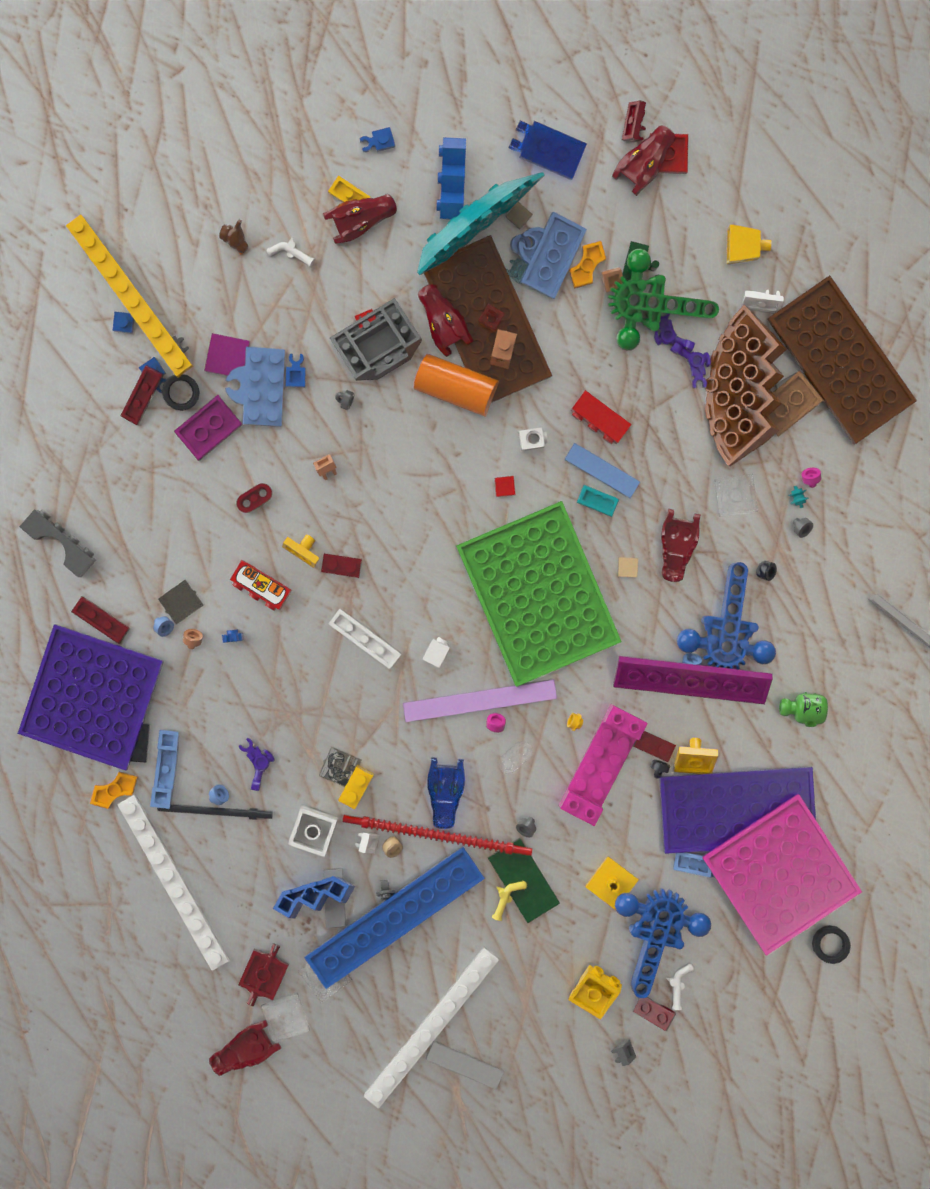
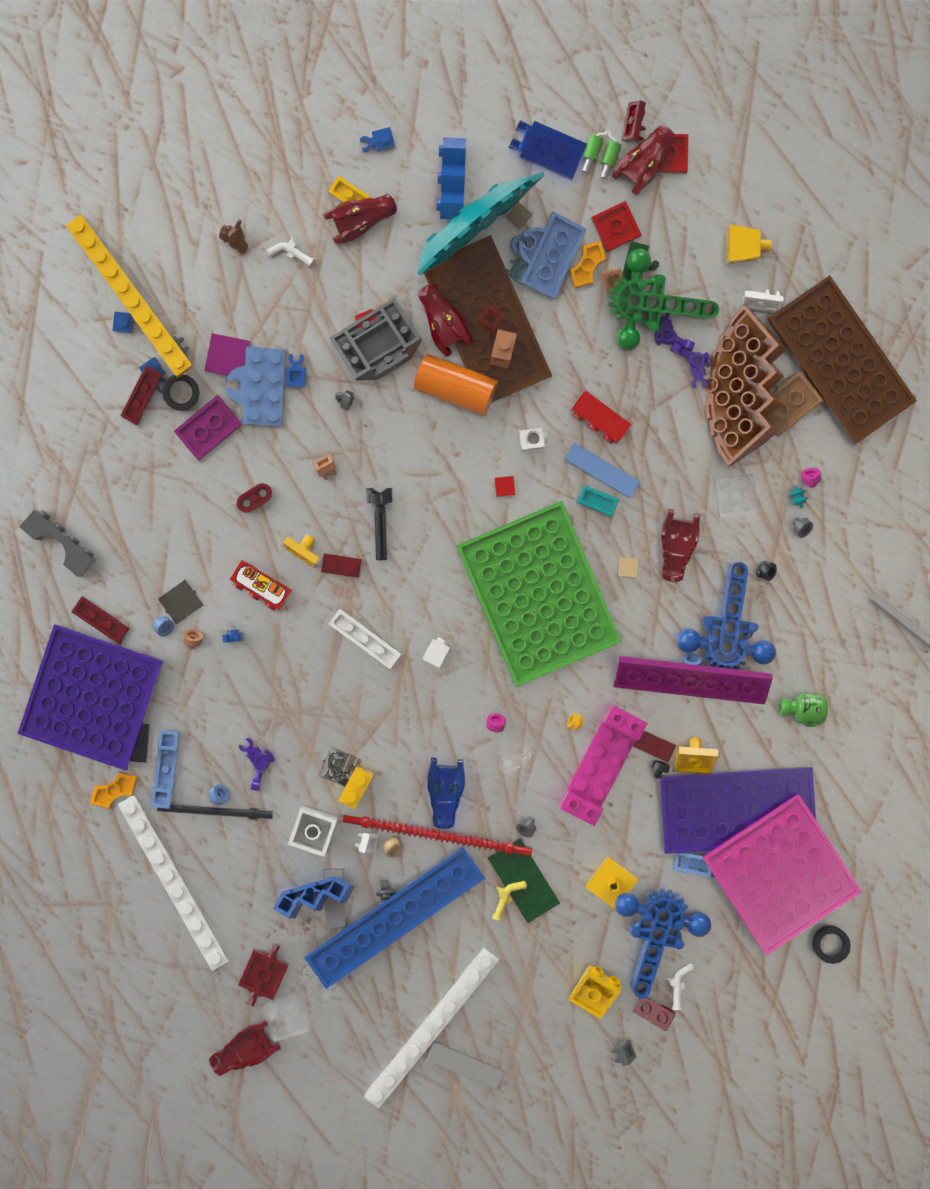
lavender tile [403,679,557,722] -> none
none -> black piece [366,487,393,561]
none -> bright green piece [582,130,622,179]
none -> red tile [591,201,642,253]

